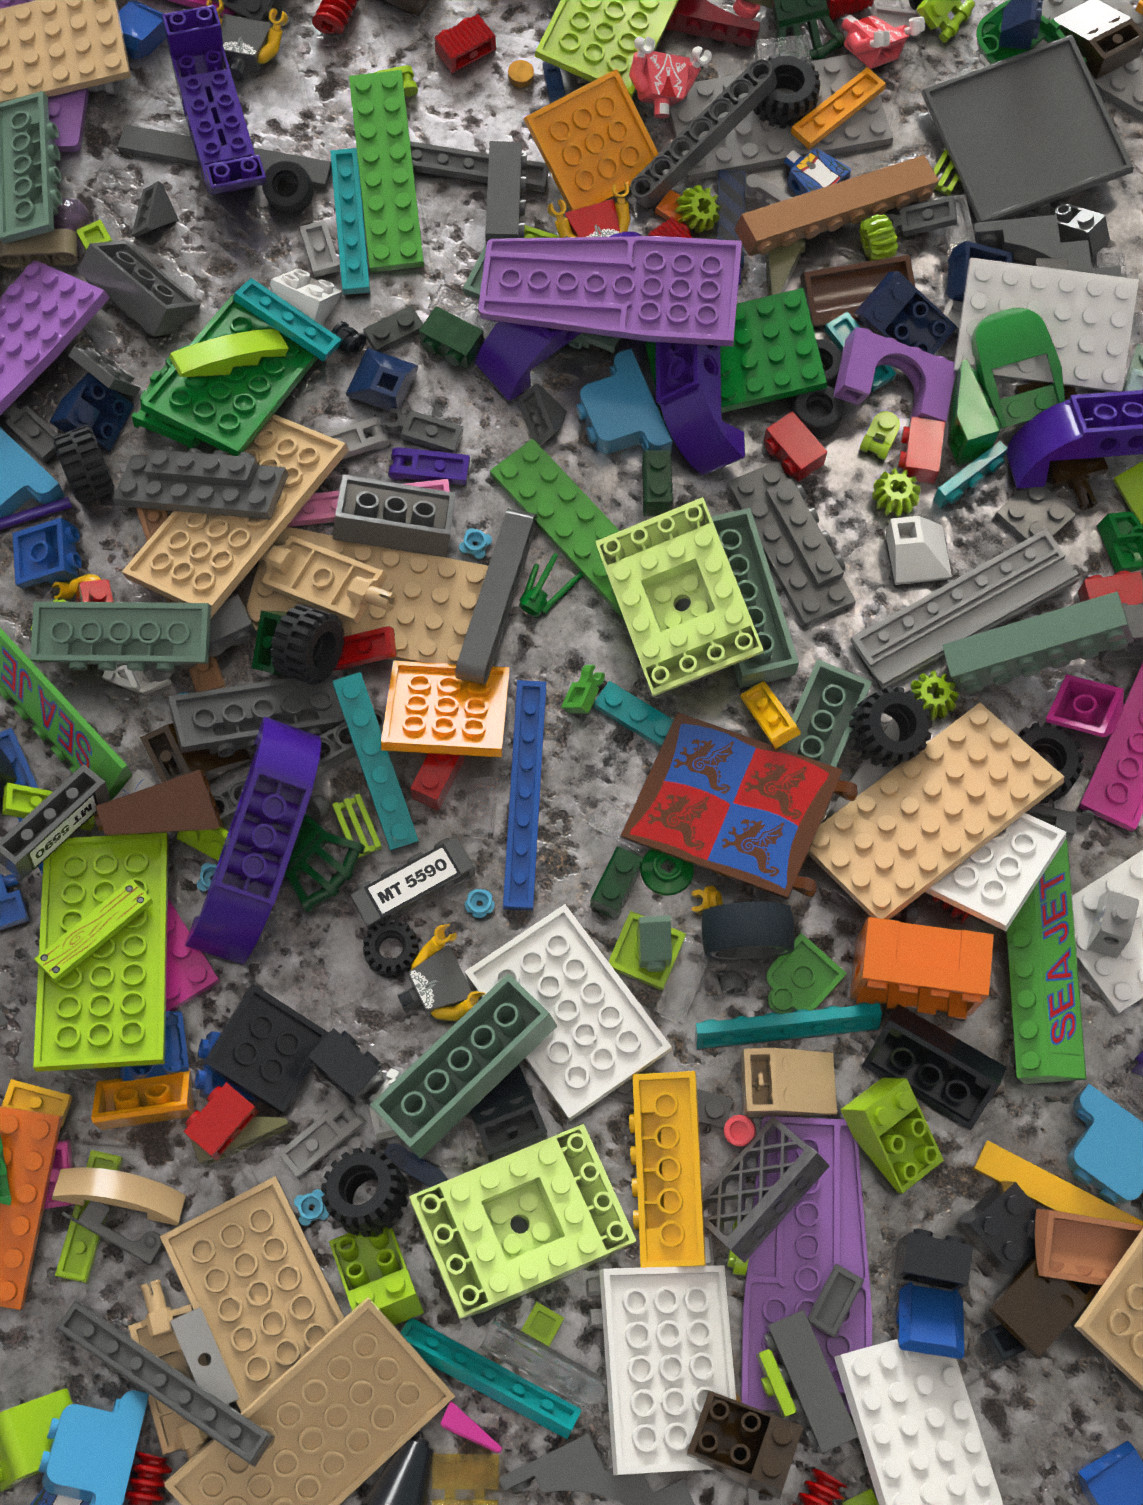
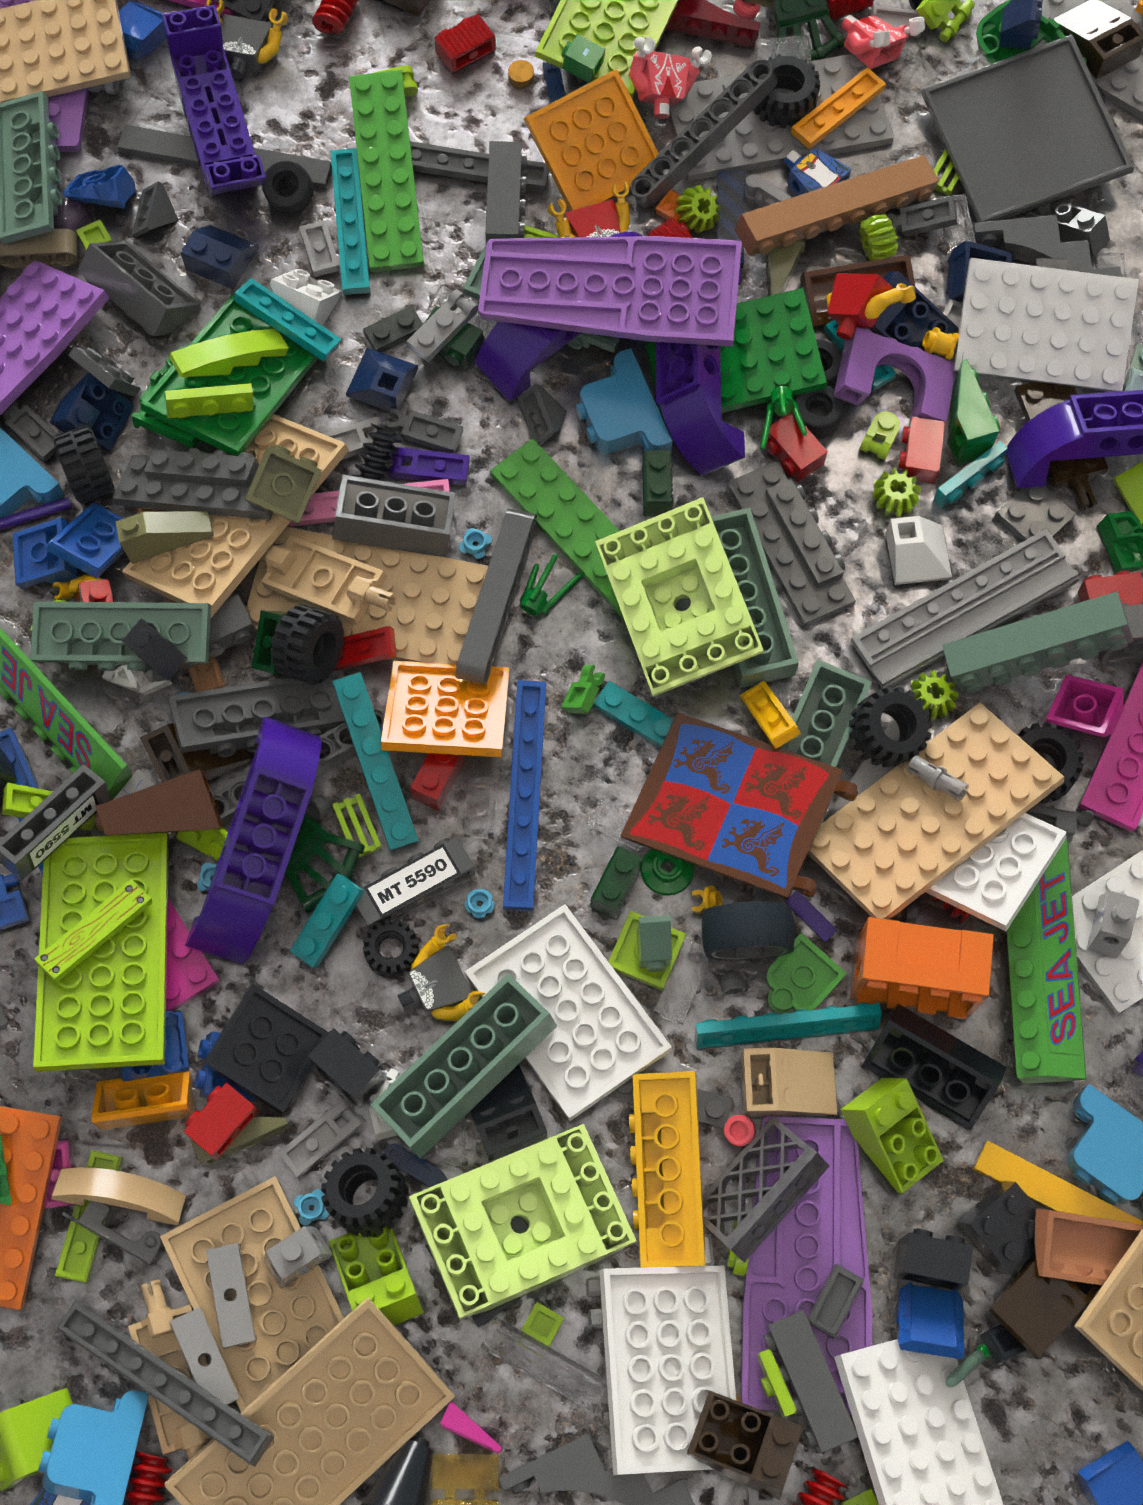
yellow plate [2,1079,73,1127] -> none
black bush [331,321,367,358] -> none
teal plate [400,1318,582,1439] -> none
green slope [971,308,1065,429] -> none
none -> blue tile [47,502,125,578]
none -> blue slope [63,165,136,209]
none -> olive slope [115,511,214,564]
none -> black slope [122,618,188,681]
none -> lime plate [165,383,253,418]
none -> dark blue slope [181,225,259,290]
none -> light grey tile [206,1243,256,1349]
none -> olive plate [244,444,322,524]
none -> light grey torso [264,1226,333,1289]
none -> teal plate [290,874,365,968]
none -> black piece [351,423,403,482]
none -> light grey plate [407,289,479,362]
none -> brick [561,34,606,83]
none -> green plant [760,386,807,450]
none -> dark purple window [784,891,838,943]
none -> red torso [826,273,916,340]
none -> light grey pin [907,755,969,801]
none -> yellow brick [922,327,959,360]
none -> sand green piece [945,1343,991,1387]

